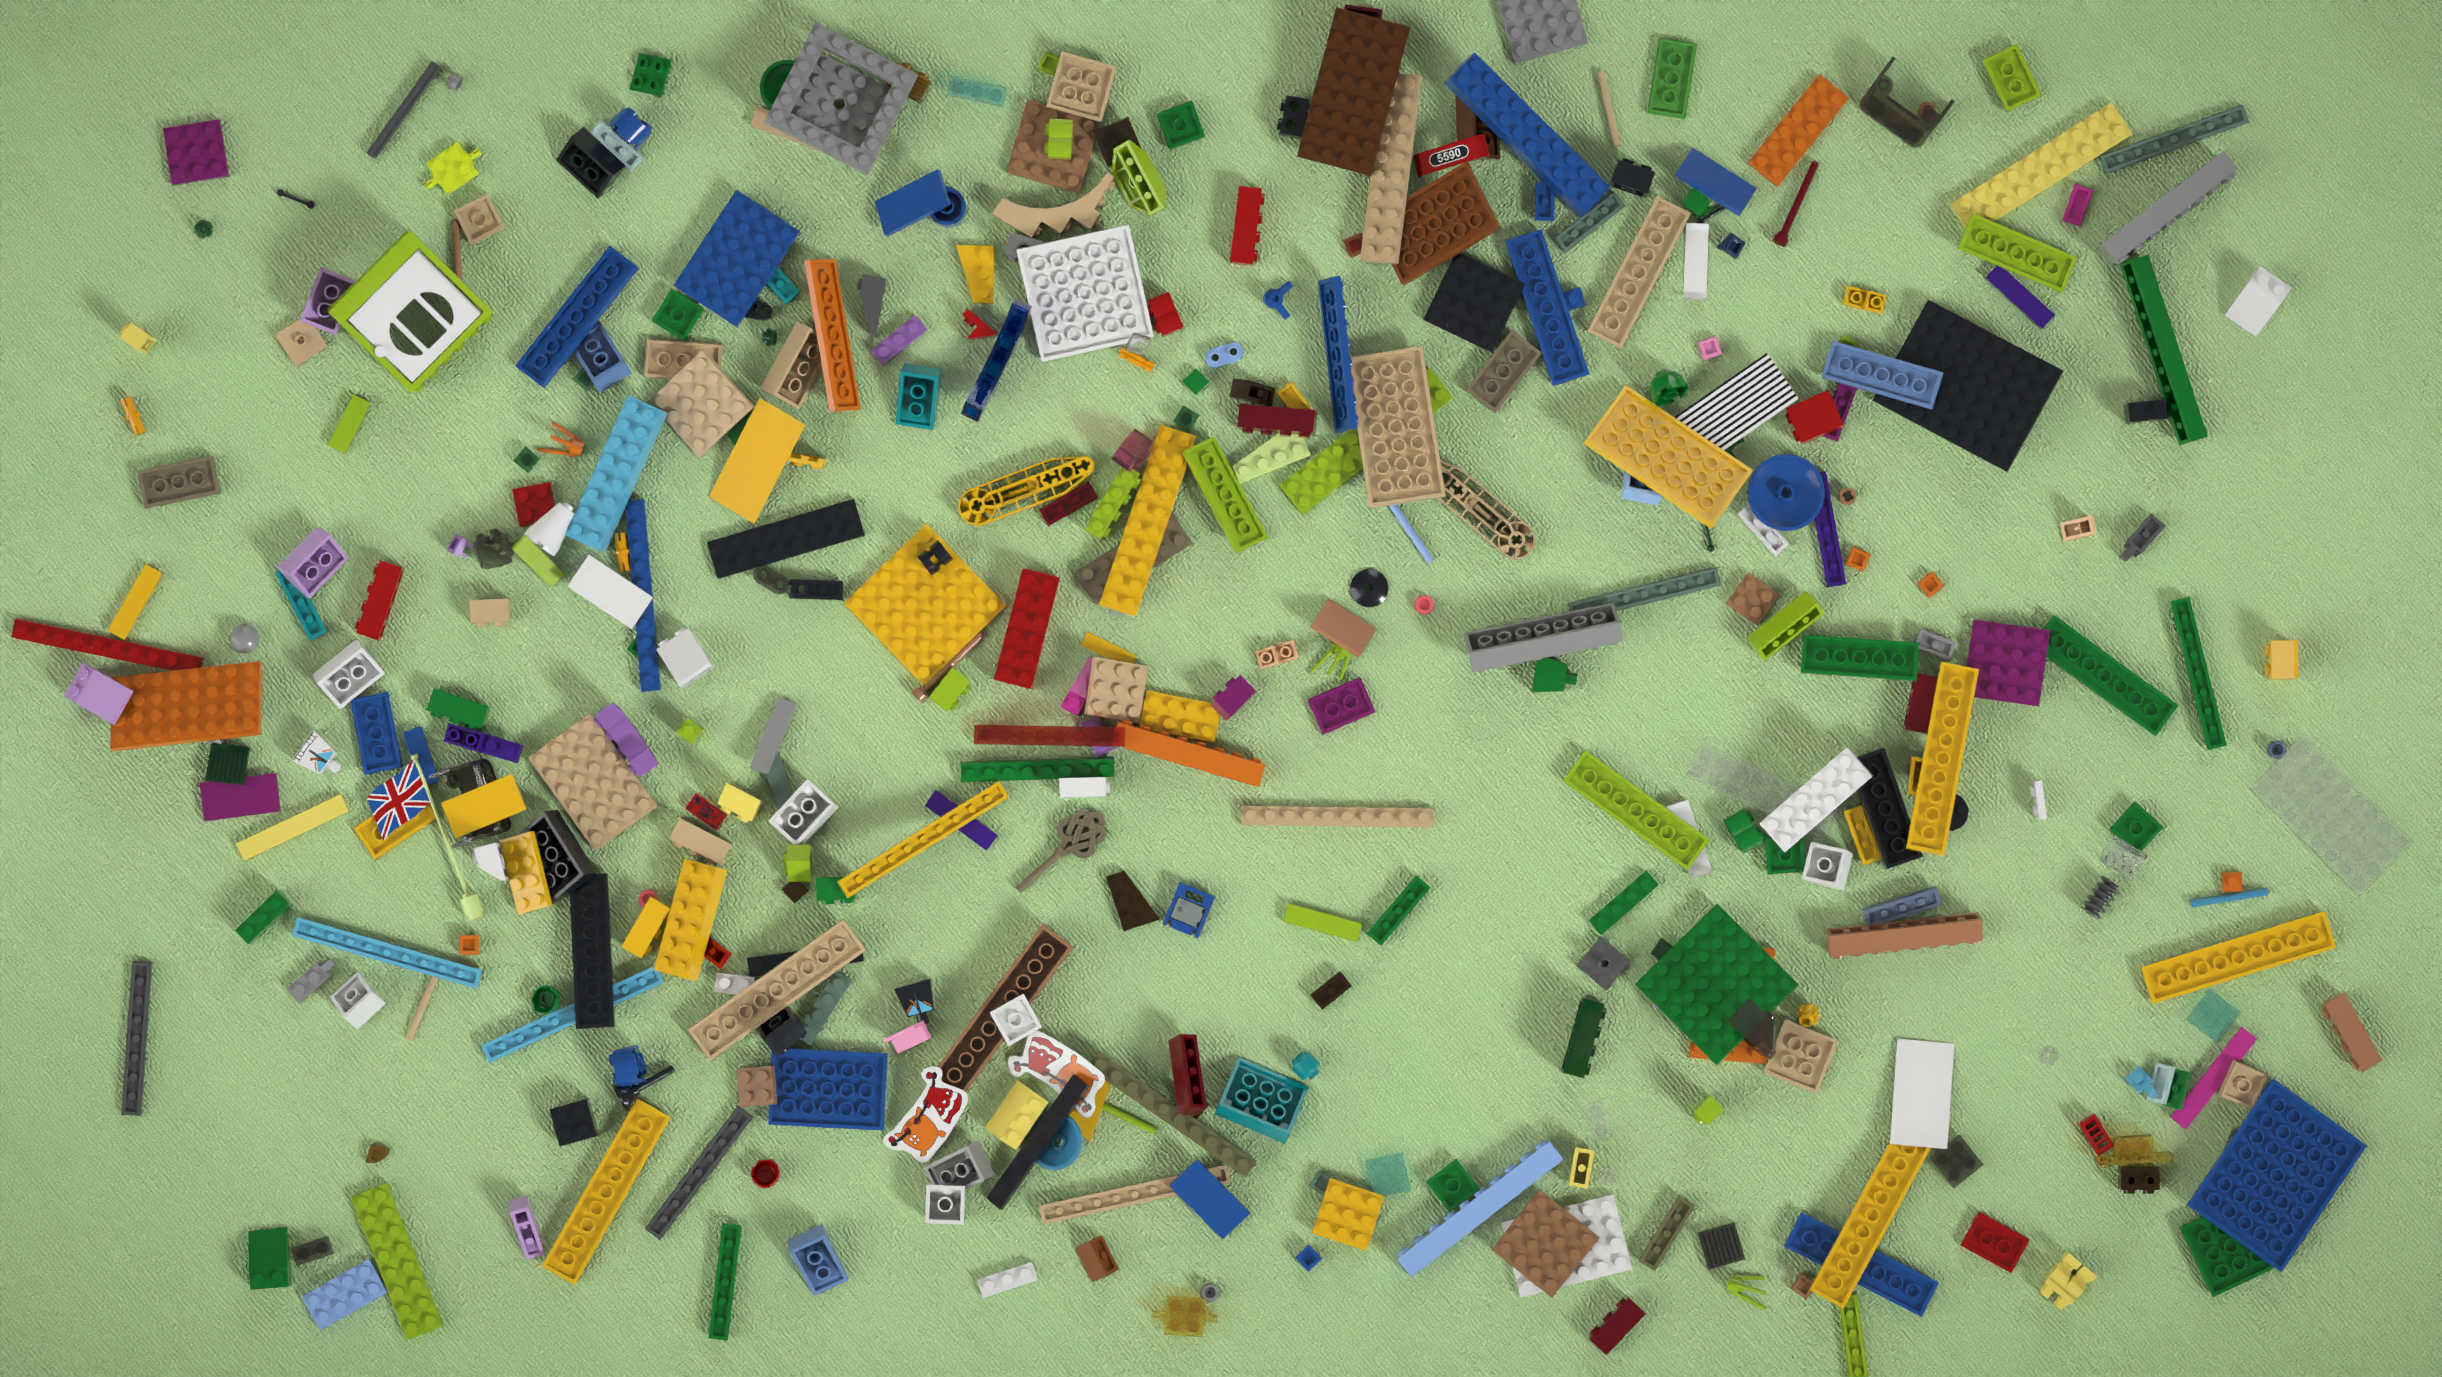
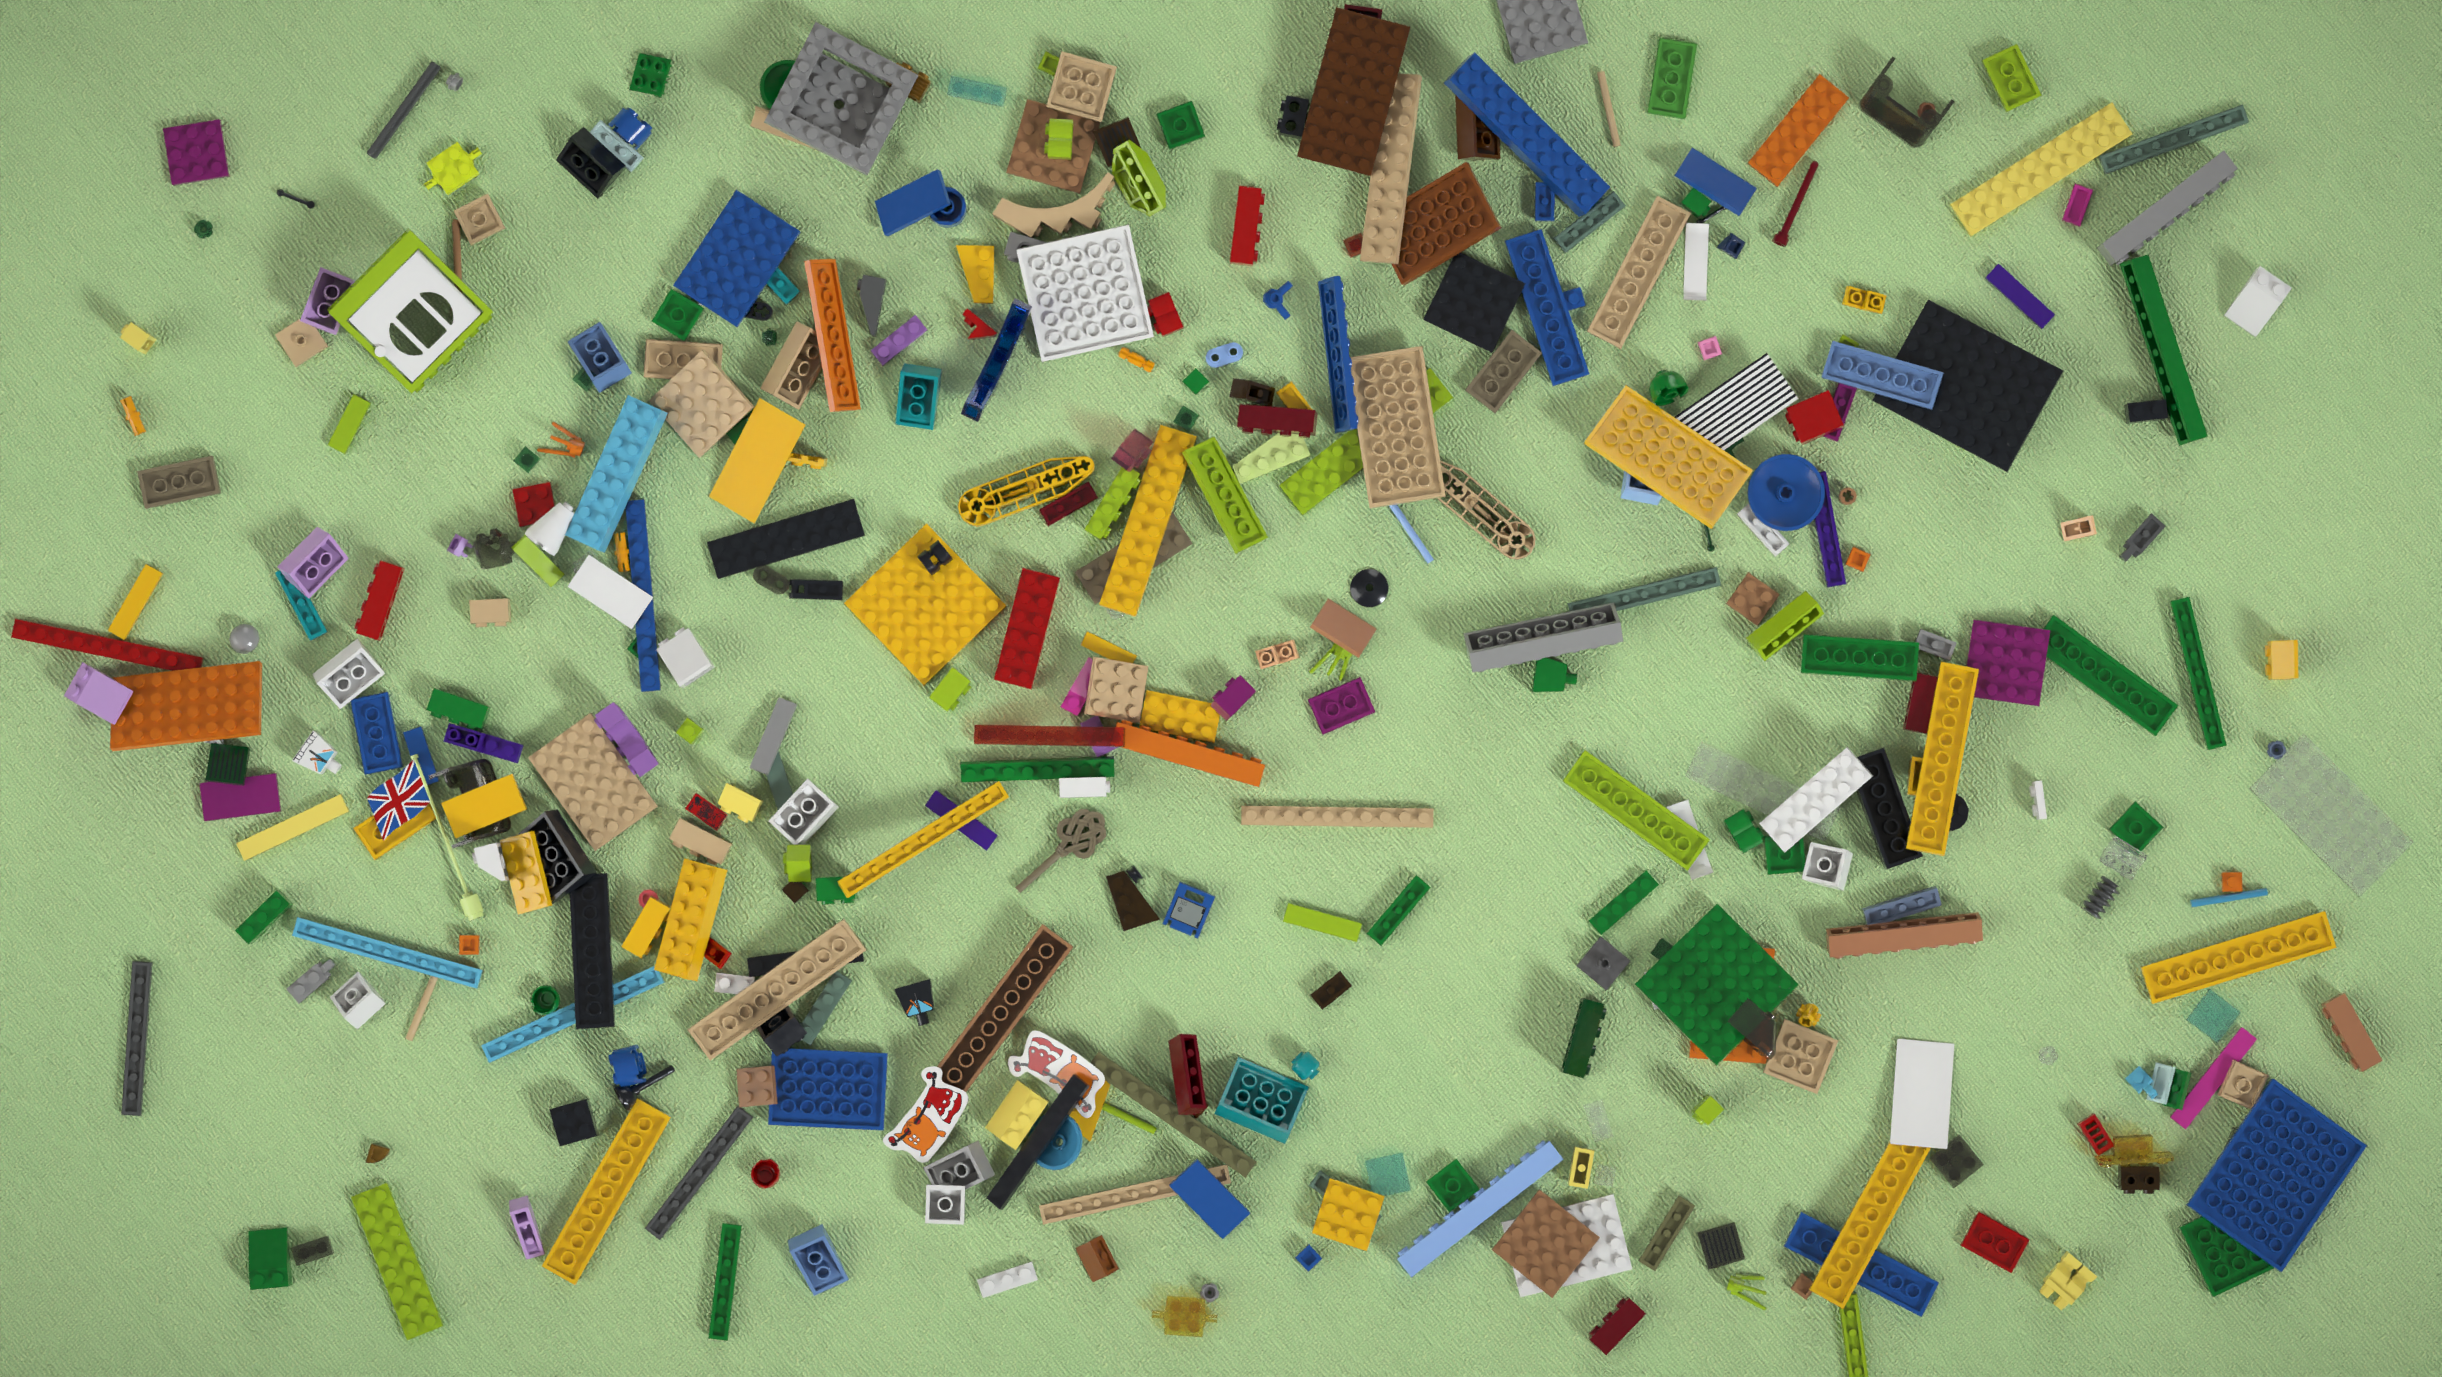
light blue plate [302,1259,388,1330] -> none
blue plate [515,246,639,388] -> none
bright pink panel [884,1021,932,1054] -> none
medium nougat piece [911,632,983,703] -> none
white plate [990,994,1042,1046] -> none
clear tile [1125,332,1151,356] -> none
red sticker [1413,134,1490,178] -> none
coral tile [1415,595,1434,615] -> none
black brick [1609,158,1655,198] -> none
yellow plate [1843,805,1881,866] -> none
orange tile [1917,571,1944,598] -> none
lime plate [1957,213,2077,293] -> none
none -> black bush [1126,865,1143,884]

